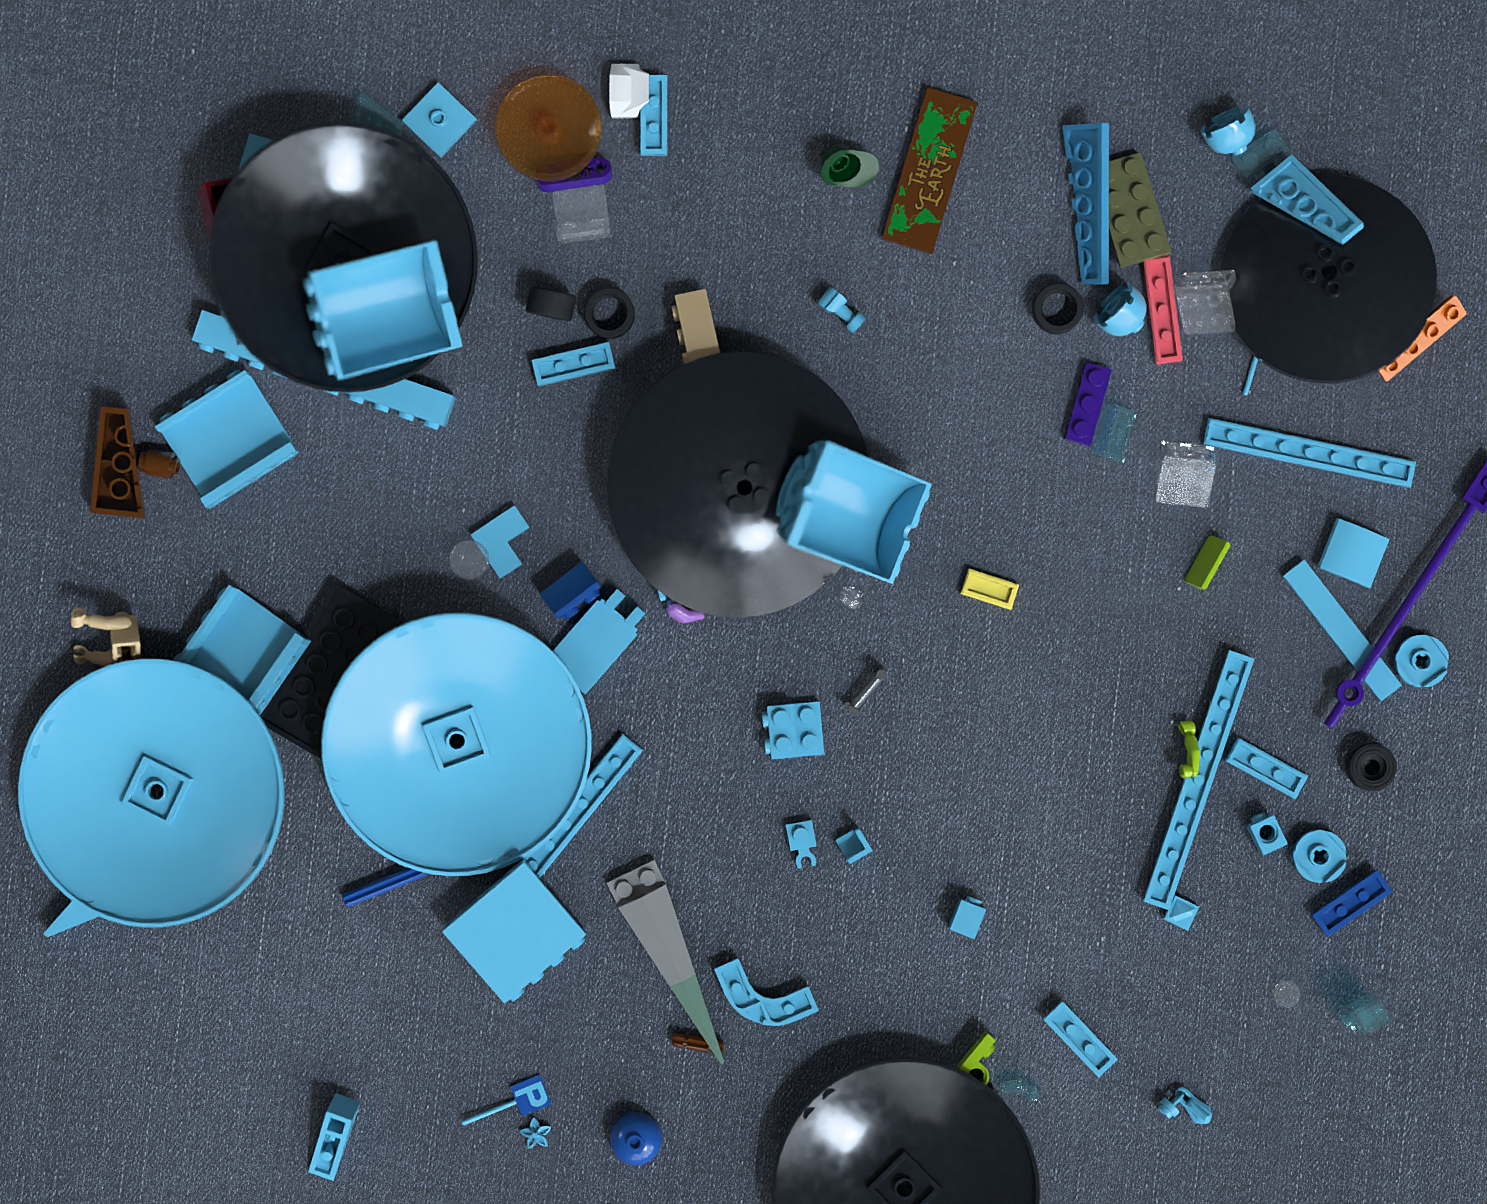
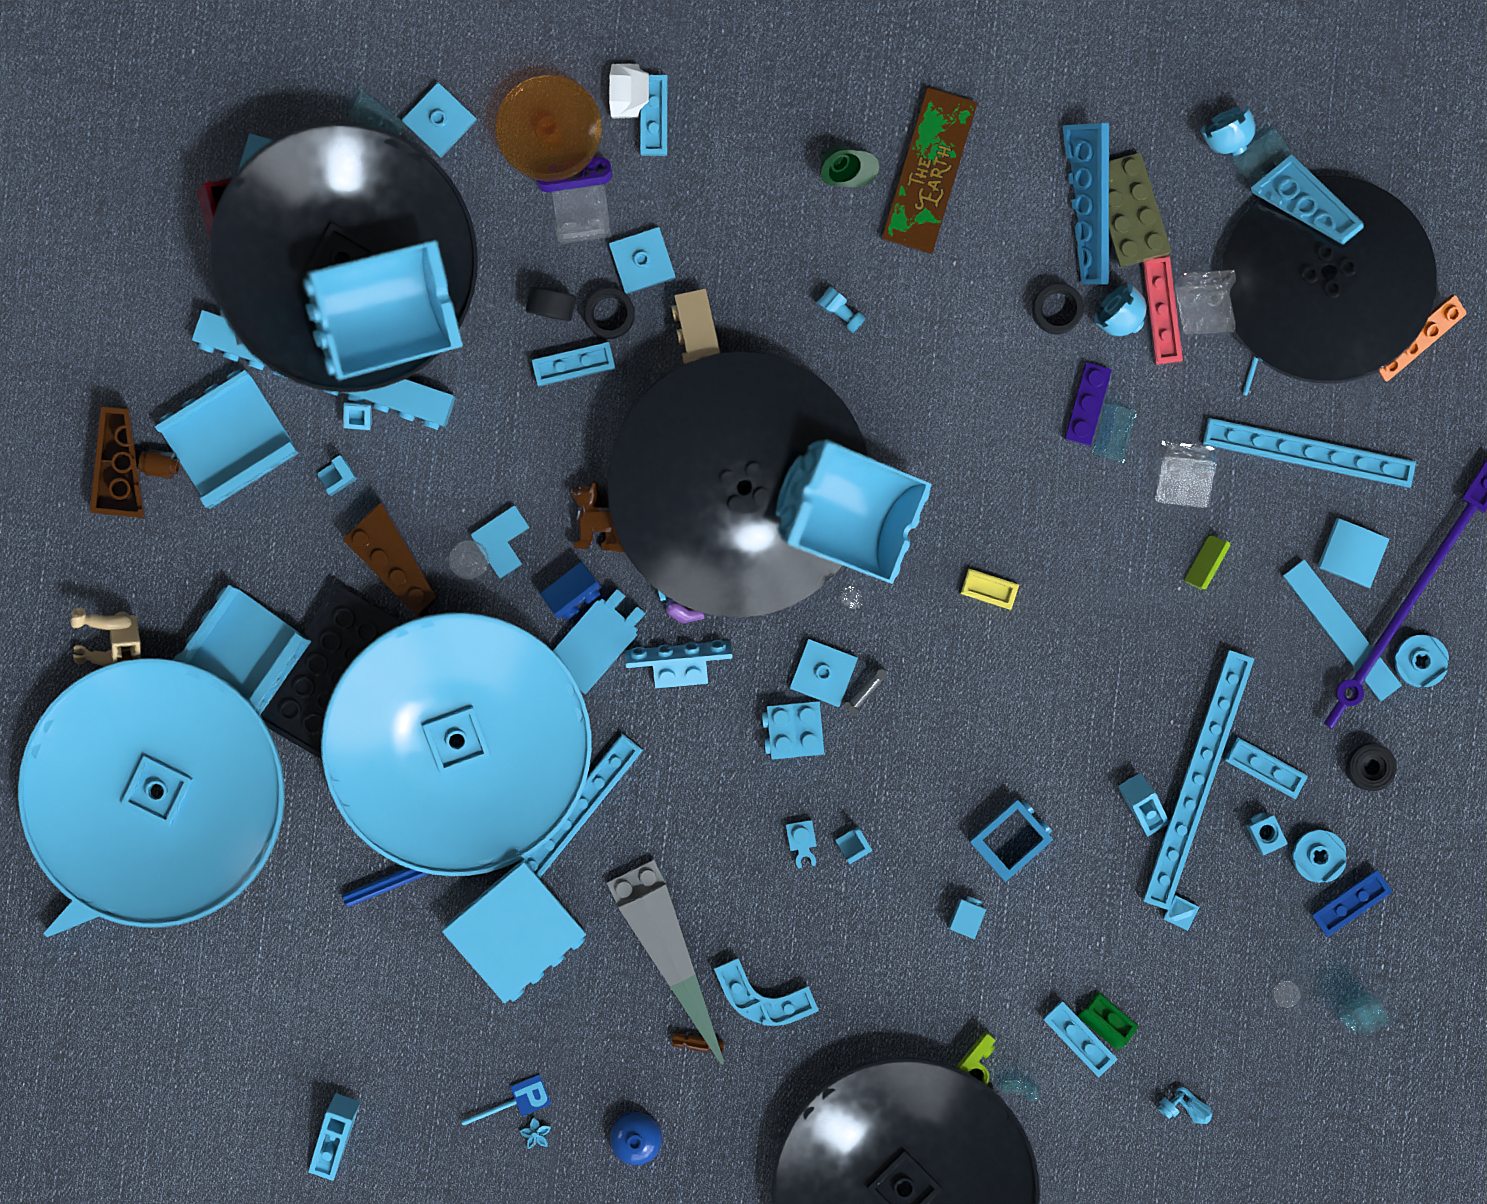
lime arm [1178,720,1200,779] -> none
none -> medium azure panel [317,455,358,496]
none -> medium azure slope [343,402,372,430]
none -> reddish brown wedge [343,503,439,616]
none -> reddish brown animal [571,482,625,552]
none -> medium azure plate [609,227,676,294]
none -> medium azure bracket [626,640,732,688]
none -> medium azure plate [790,639,858,707]
none -> dark azure window [968,799,1053,882]
none -> green slope [1078,992,1139,1050]
none -> medium azure slope [1118,772,1169,837]

